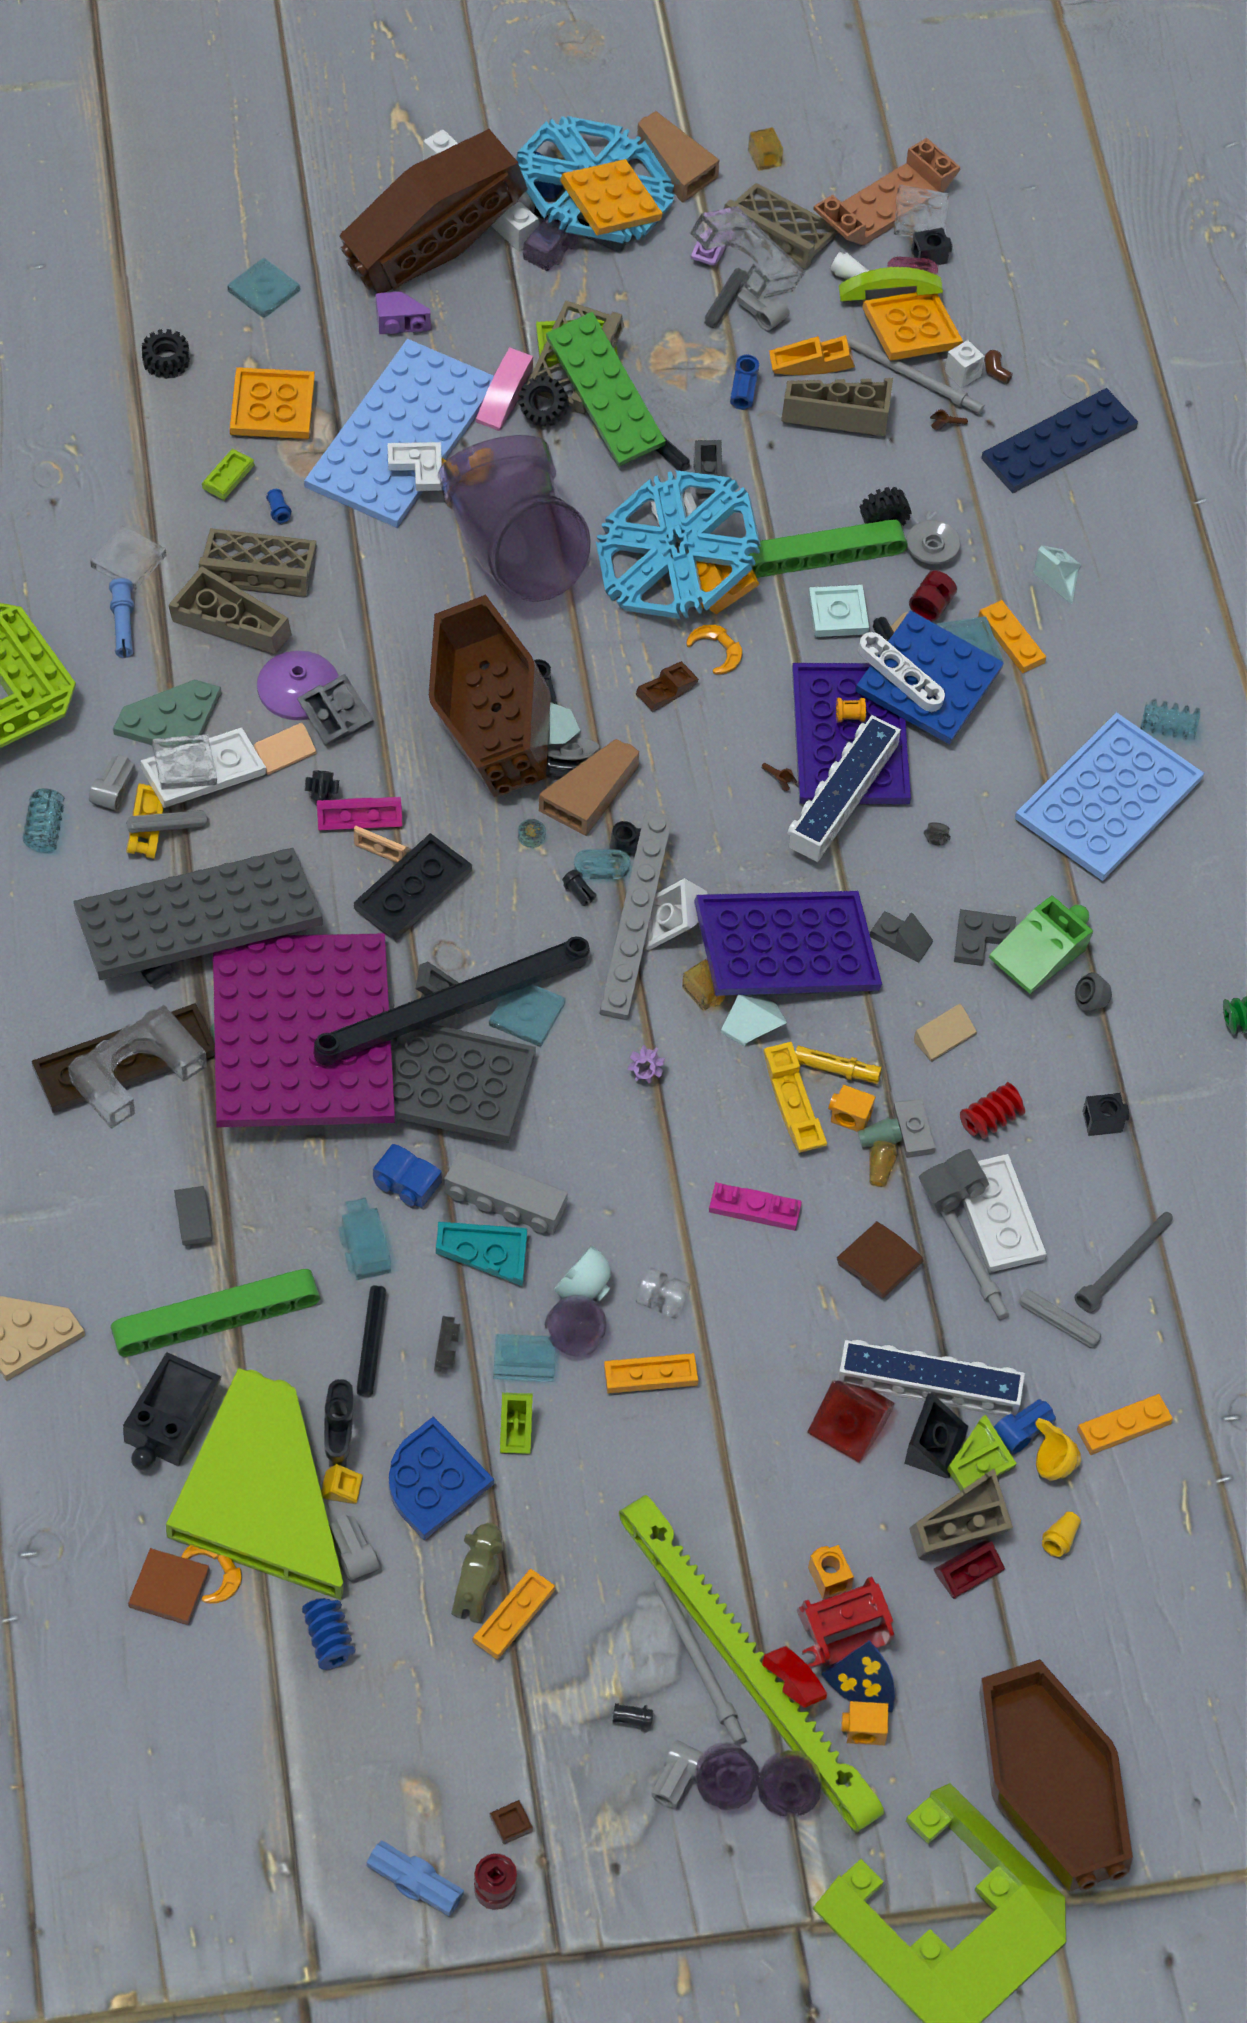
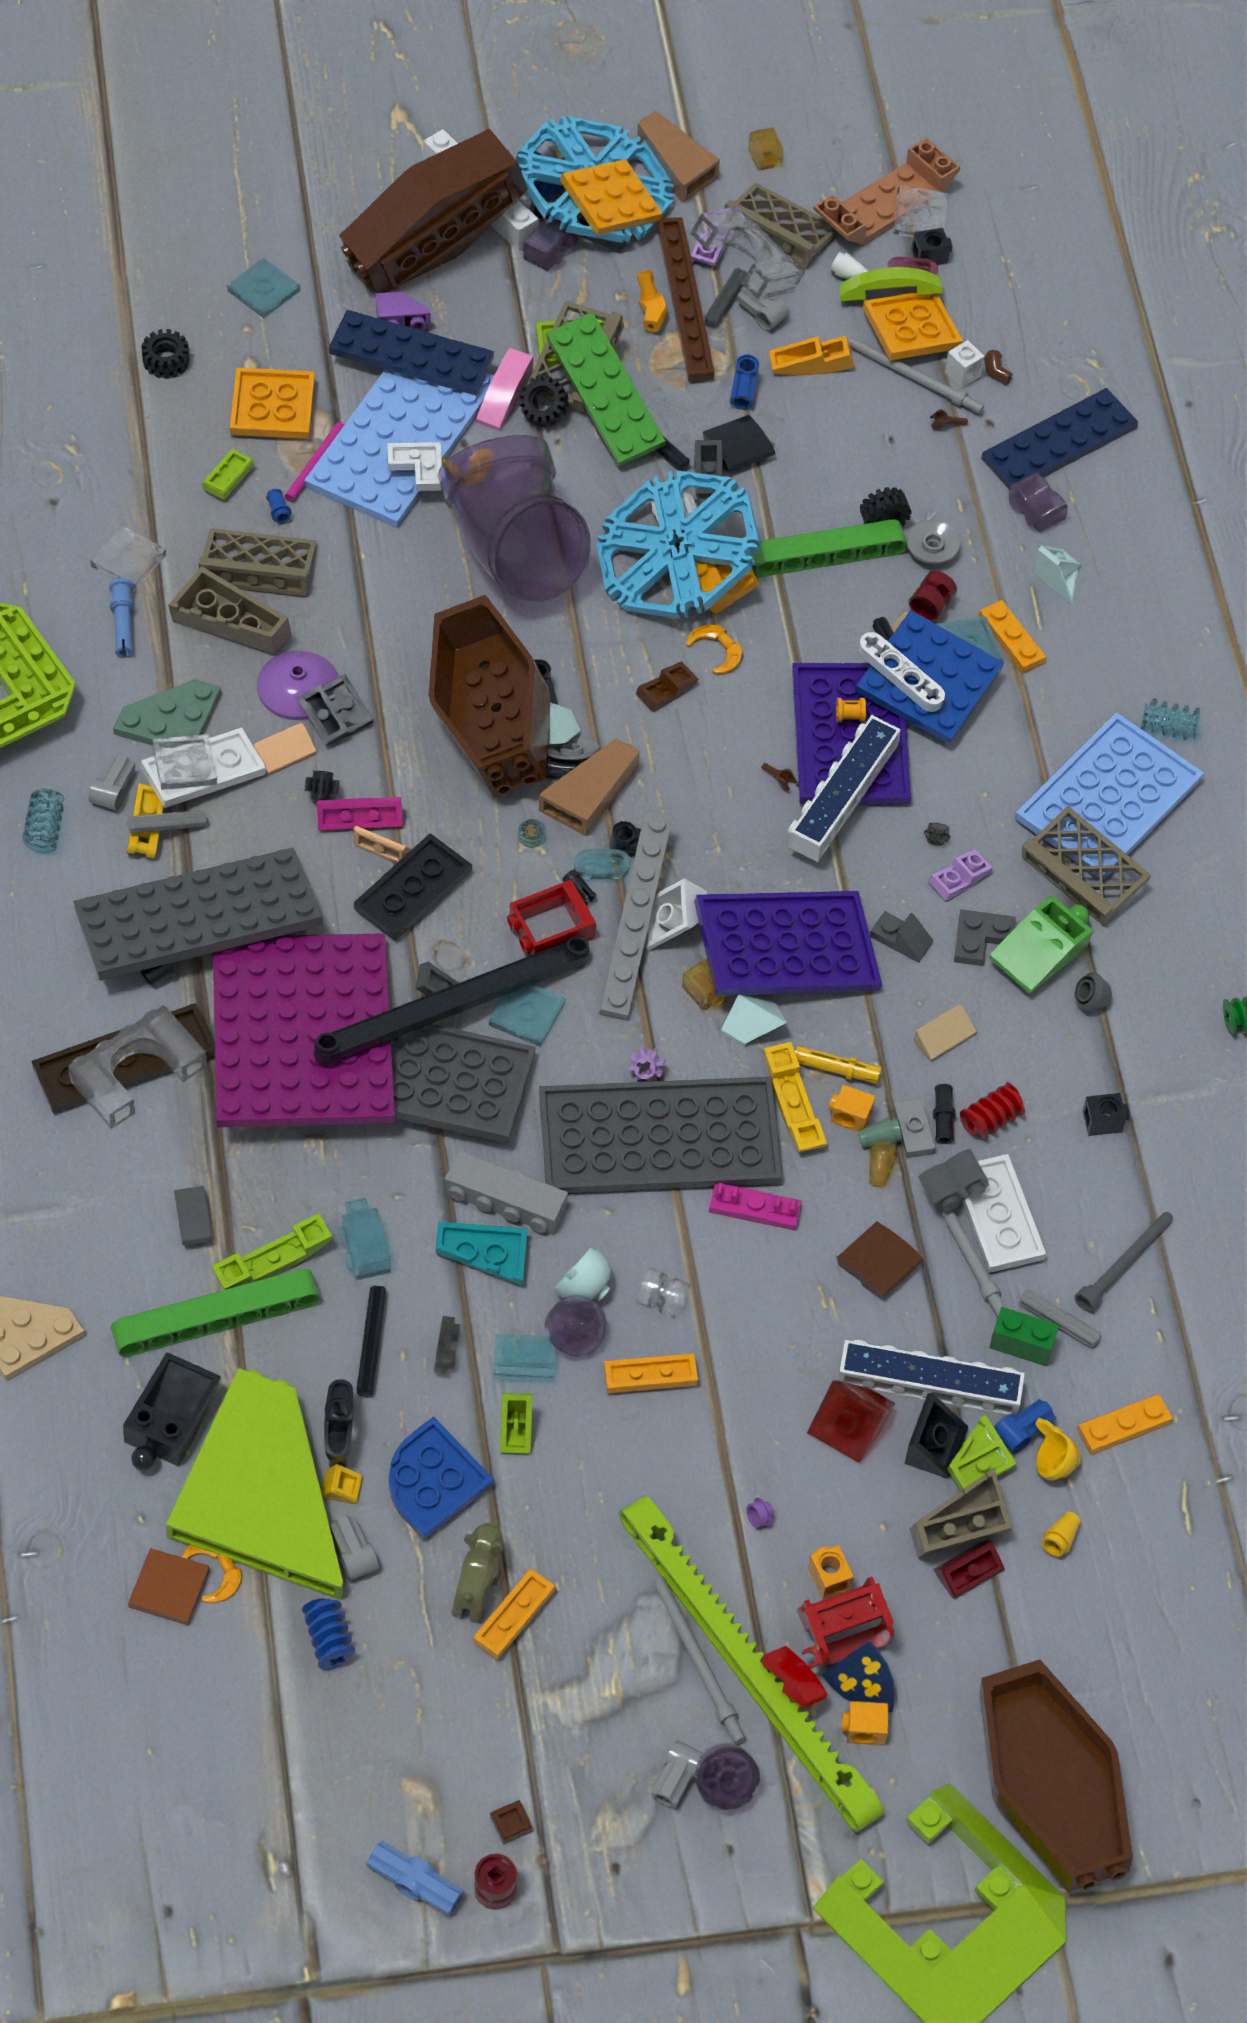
blue brick [373,1144,442,1208] -> none
black pin [612,1703,653,1731] -> none
clear purple cylinder [757,1750,822,1817] -> none
dark tan wedge [781,378,893,436] -> none
light aqua plate [808,585,869,637] -> none
none -> lime slope [211,1213,333,1290]
none -> dark pink bar [285,422,344,502]
none -> dark blue plate [329,310,494,396]
none -> red window [507,880,596,955]
none -> dark grey plate [539,1076,782,1193]
none -> light orange arm [636,270,667,333]
none -> reddish brown plate [657,217,714,381]
none -> black slope [703,415,775,472]
none -> medium lavender plate [746,1498,774,1528]
none -> lavender slope [929,849,993,901]
none -> black pin [932,1084,956,1144]
none -> green brick [989,1306,1059,1367]
none -> clear purple brick [1008,473,1068,532]
none -> dark tan fence [1022,806,1151,927]

